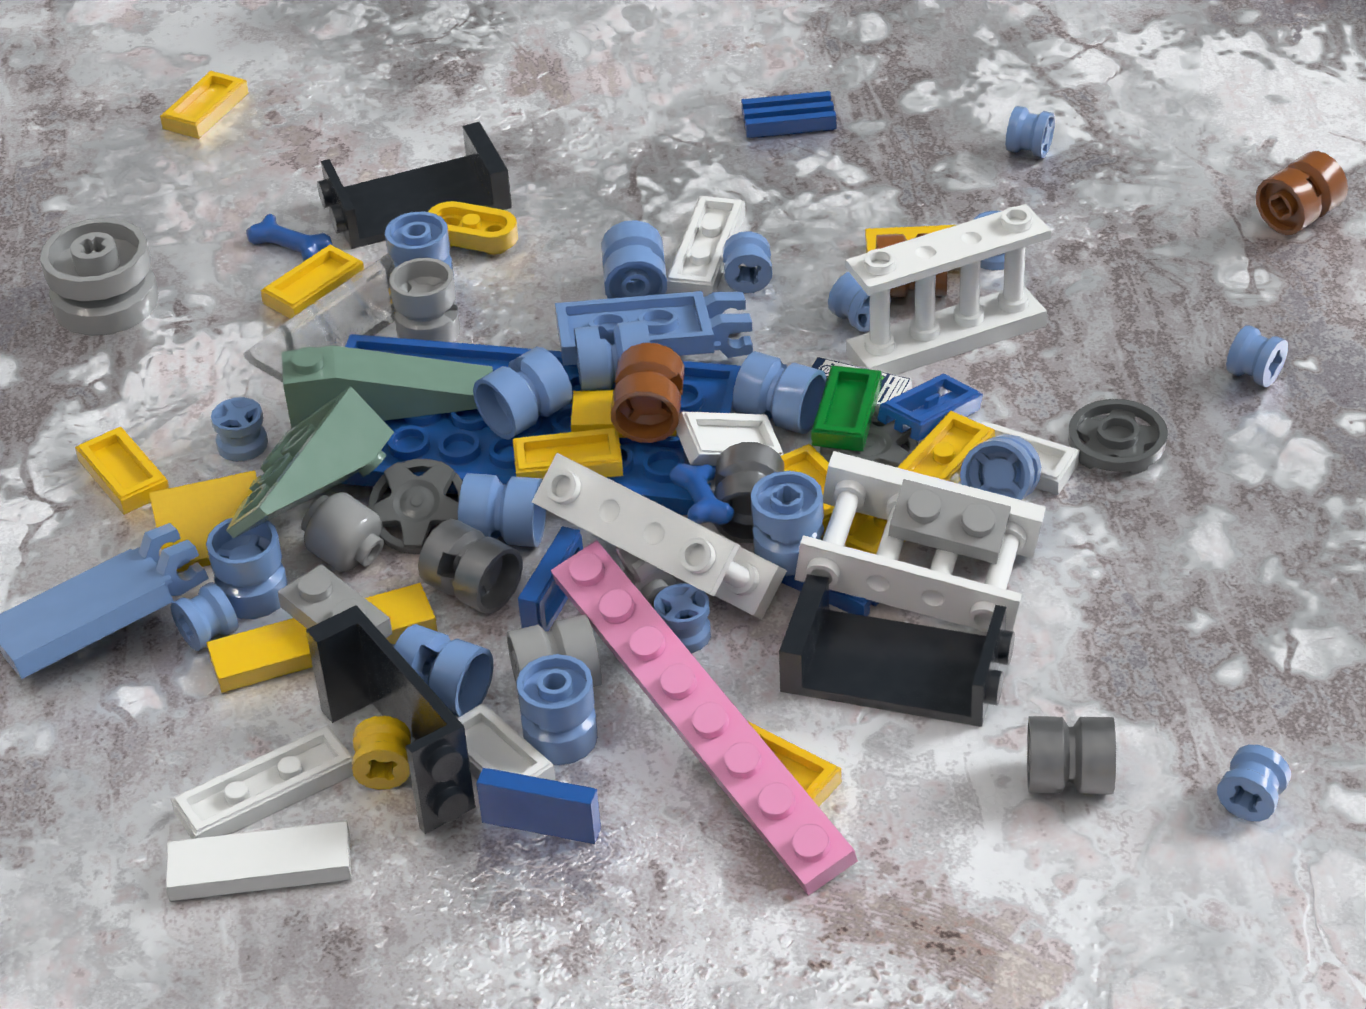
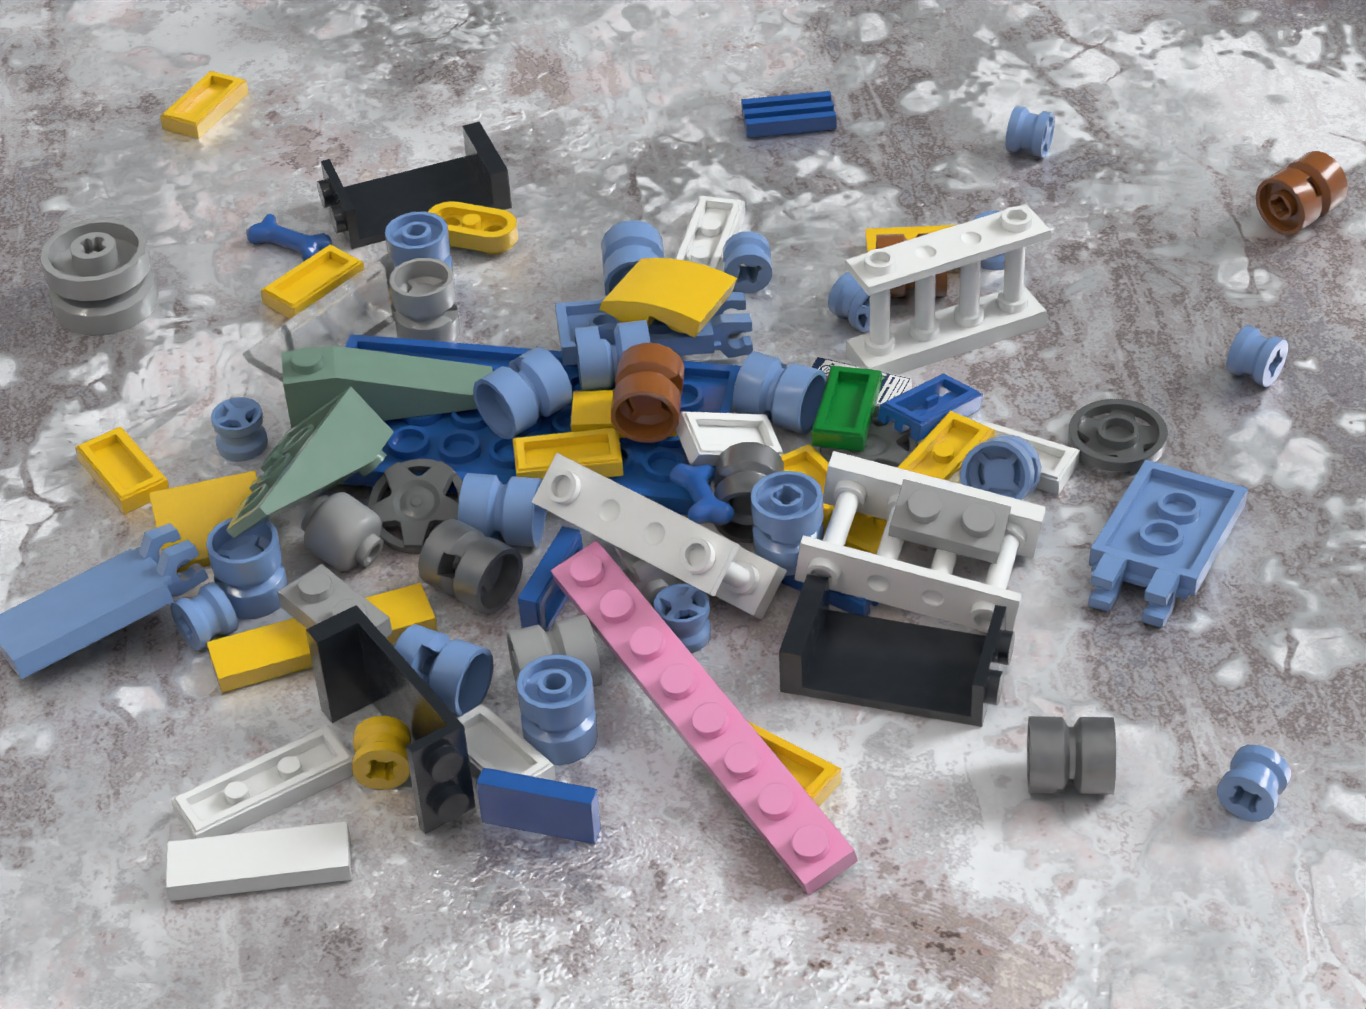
none -> yellow slope [599,258,737,338]
none -> medium blue tile [1088,460,1248,628]

